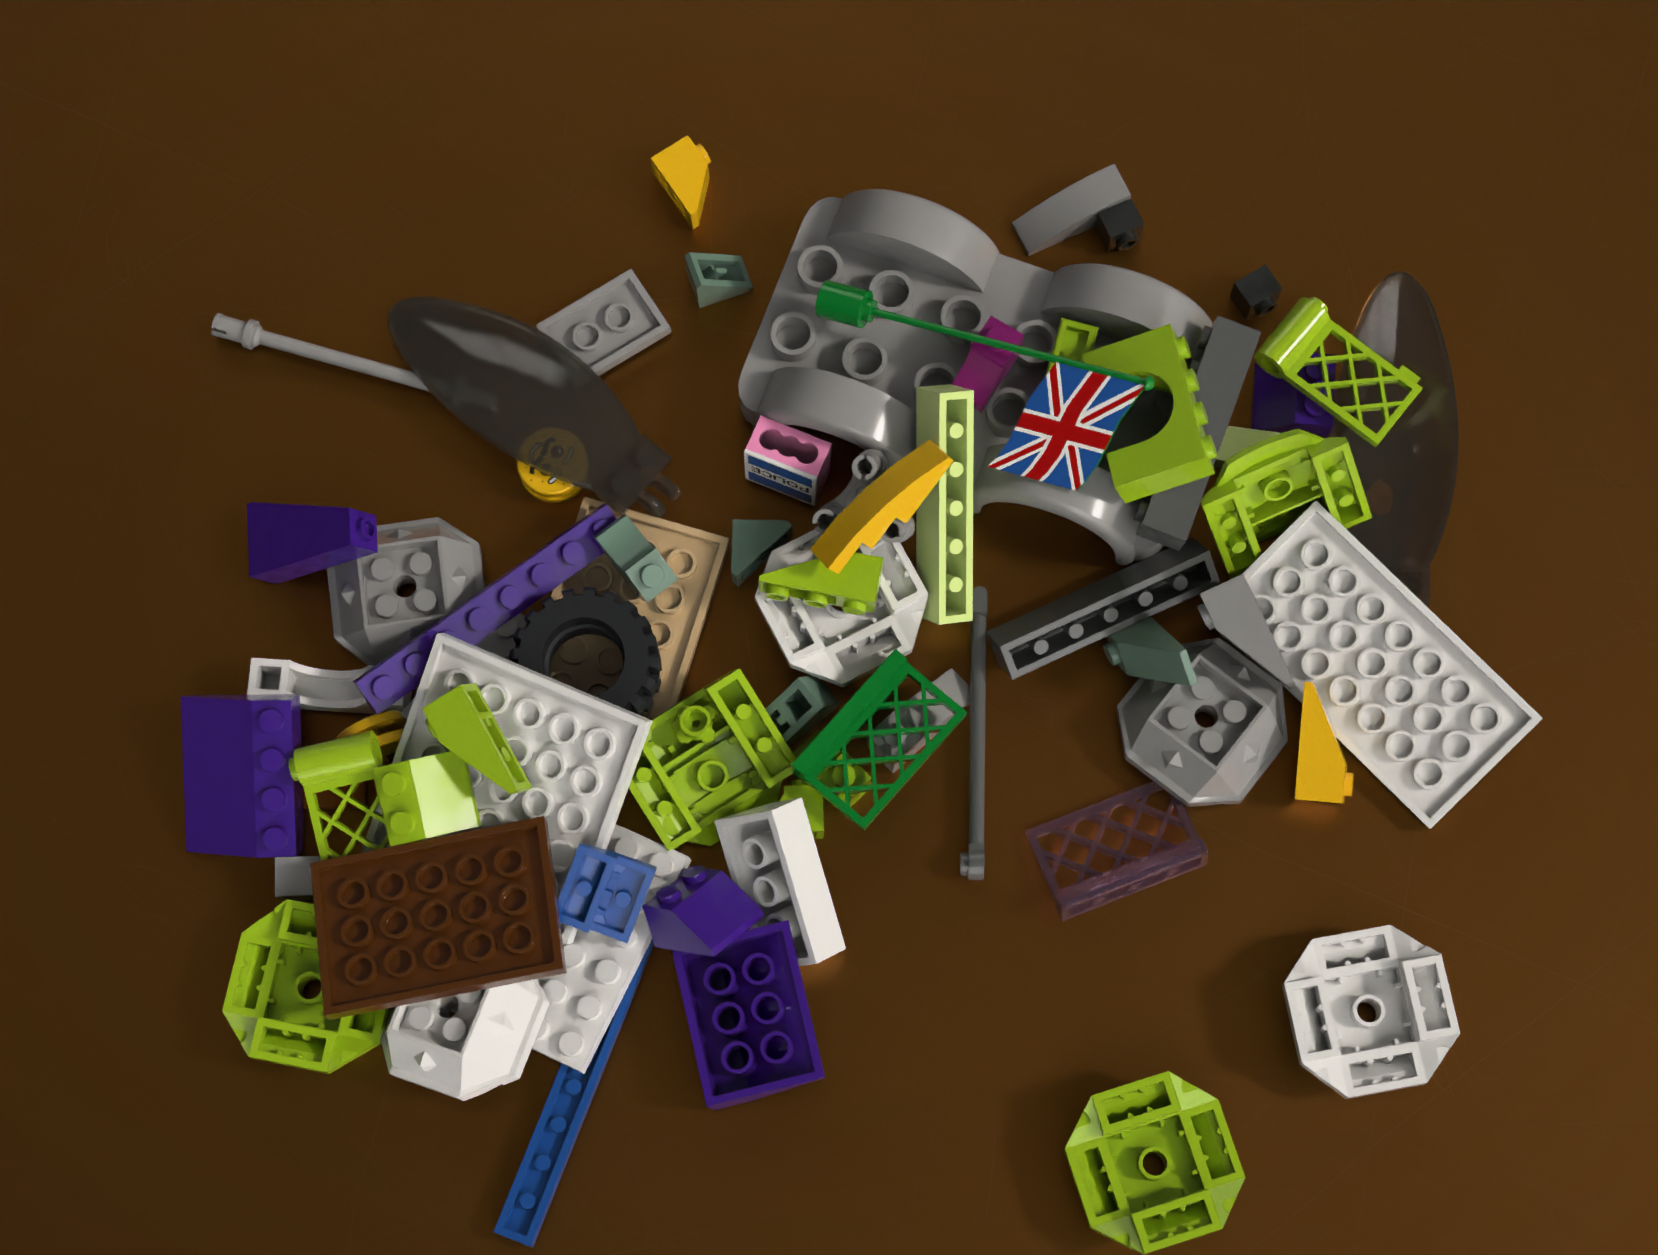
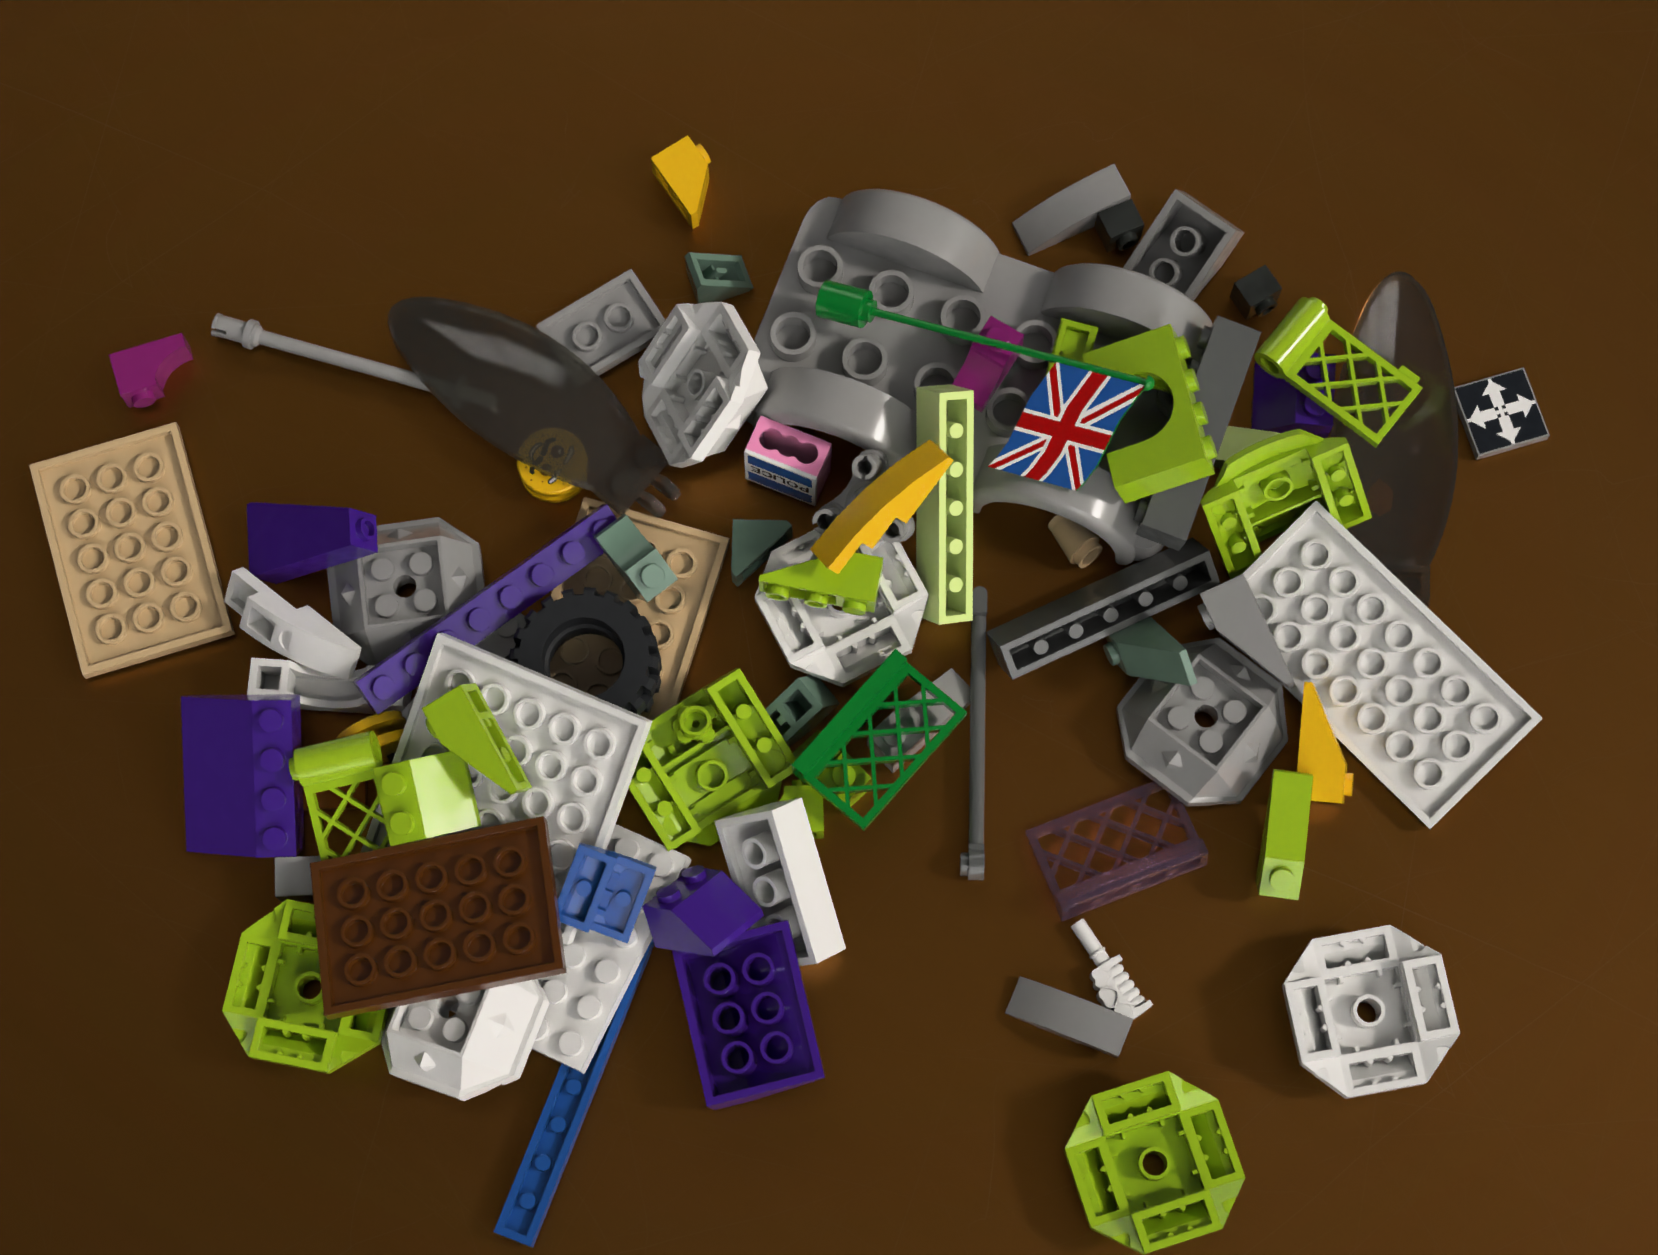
none -> tan plate [29,422,235,679]
none -> magenta arch [109,333,193,408]
none -> white slope [224,567,362,680]
none -> white piece [638,302,768,468]
none -> light grey slope [1005,976,1133,1059]
none -> tan cone [1048,515,1103,568]
none -> white piece [1071,918,1153,1020]
none -> light grey slope [1123,189,1245,301]
none -> lime slope [1255,769,1313,900]
none -> tile [1451,367,1550,460]

